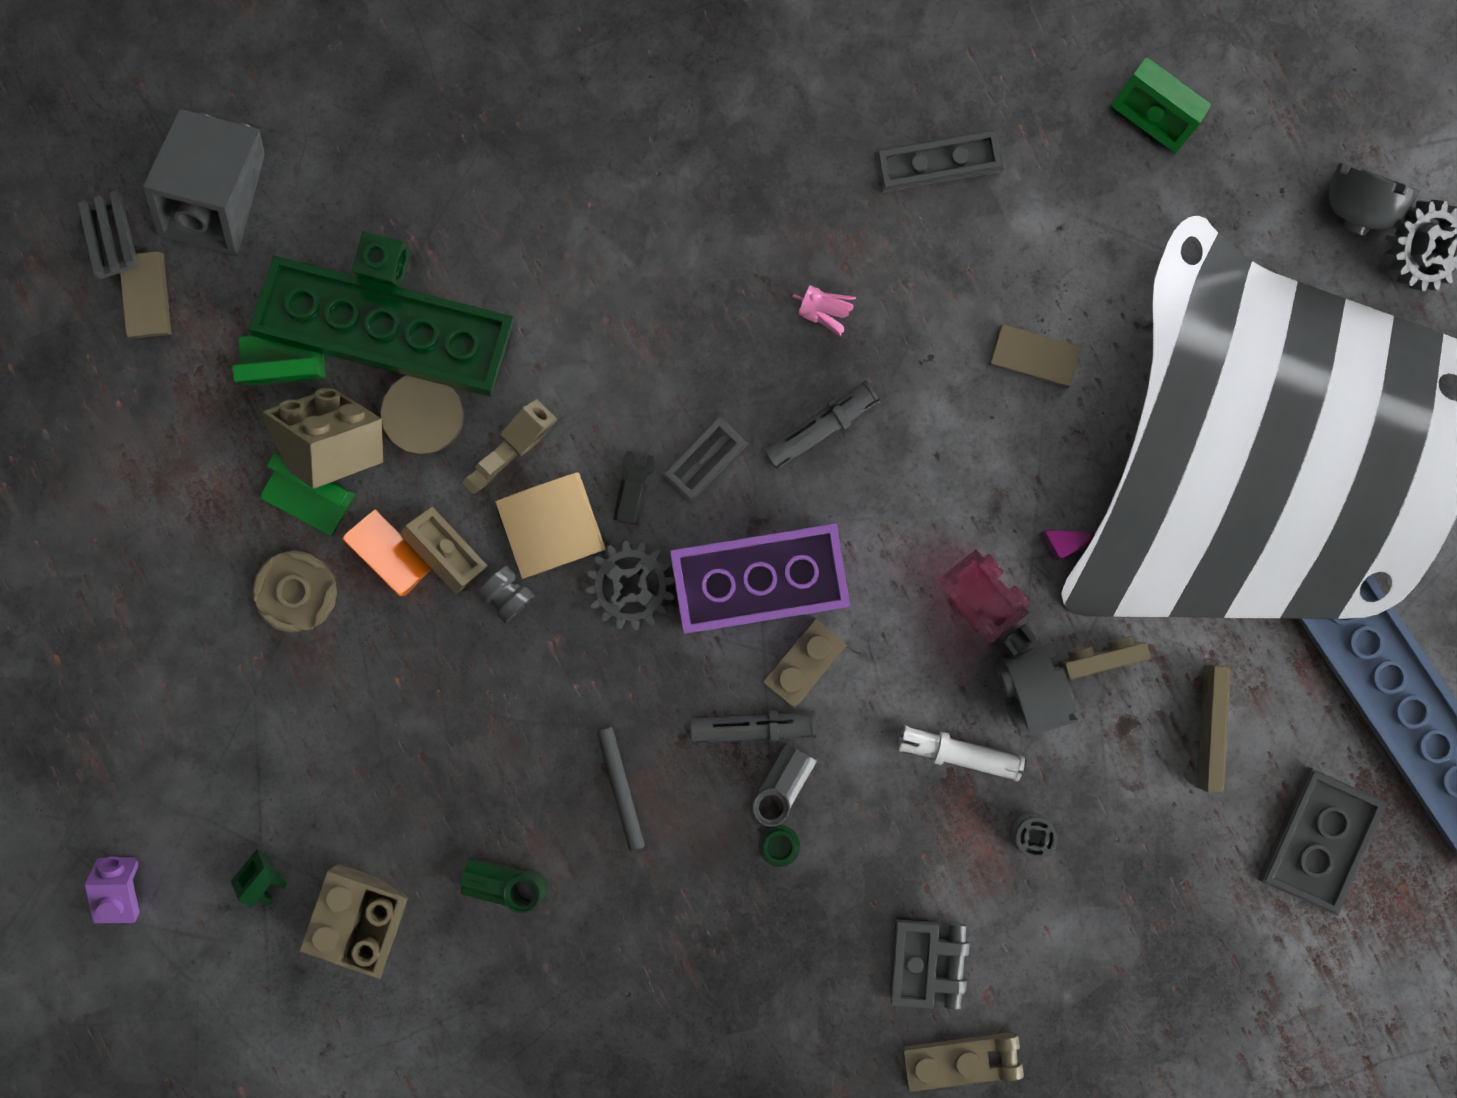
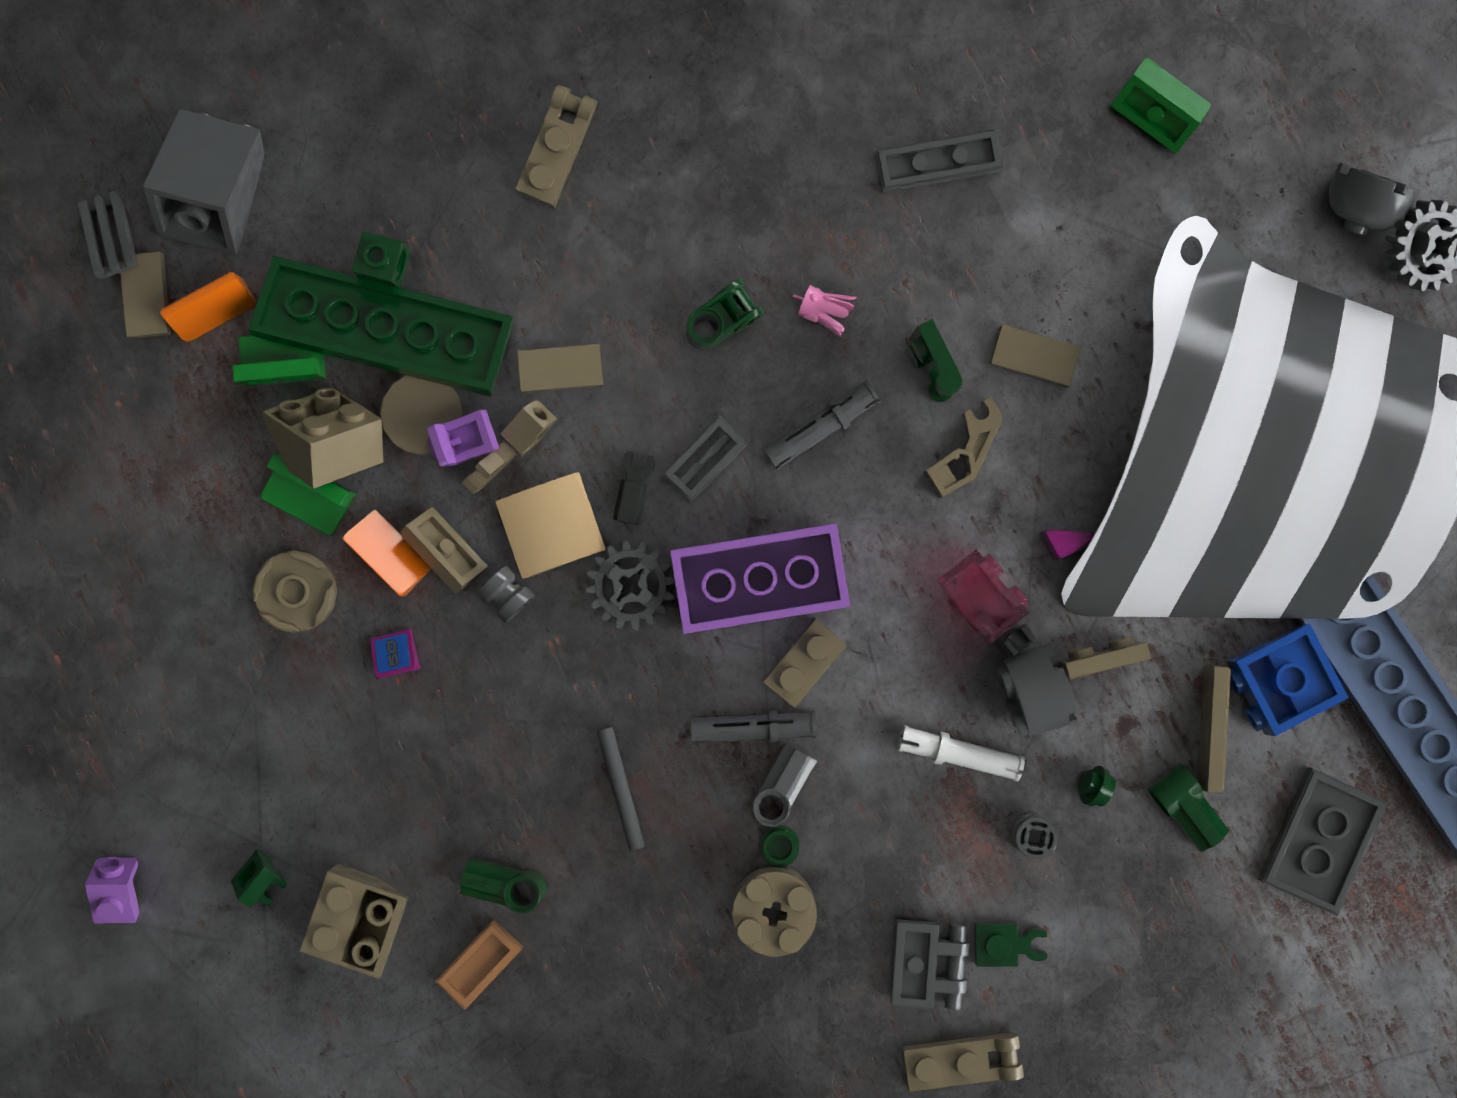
none -> orange slope [160,272,256,342]
none -> slope [370,629,421,679]
none -> medium lavender bracket [427,410,500,466]
none -> medium nougat tile [435,919,523,1010]
none -> dark tan plate [515,85,597,208]
none -> dark tan tile [517,344,604,393]
none -> dark green piece [686,278,765,350]
none -> dark tan brick [732,865,817,957]
none -> dark green plate [907,319,963,403]
none -> dark tan piece [923,396,1002,498]
none -> dark green plate [974,922,1047,967]
none -> dark green plate [1078,766,1116,807]
none -> dark green piece [1148,764,1229,852]
none -> blue plate [1227,623,1349,736]

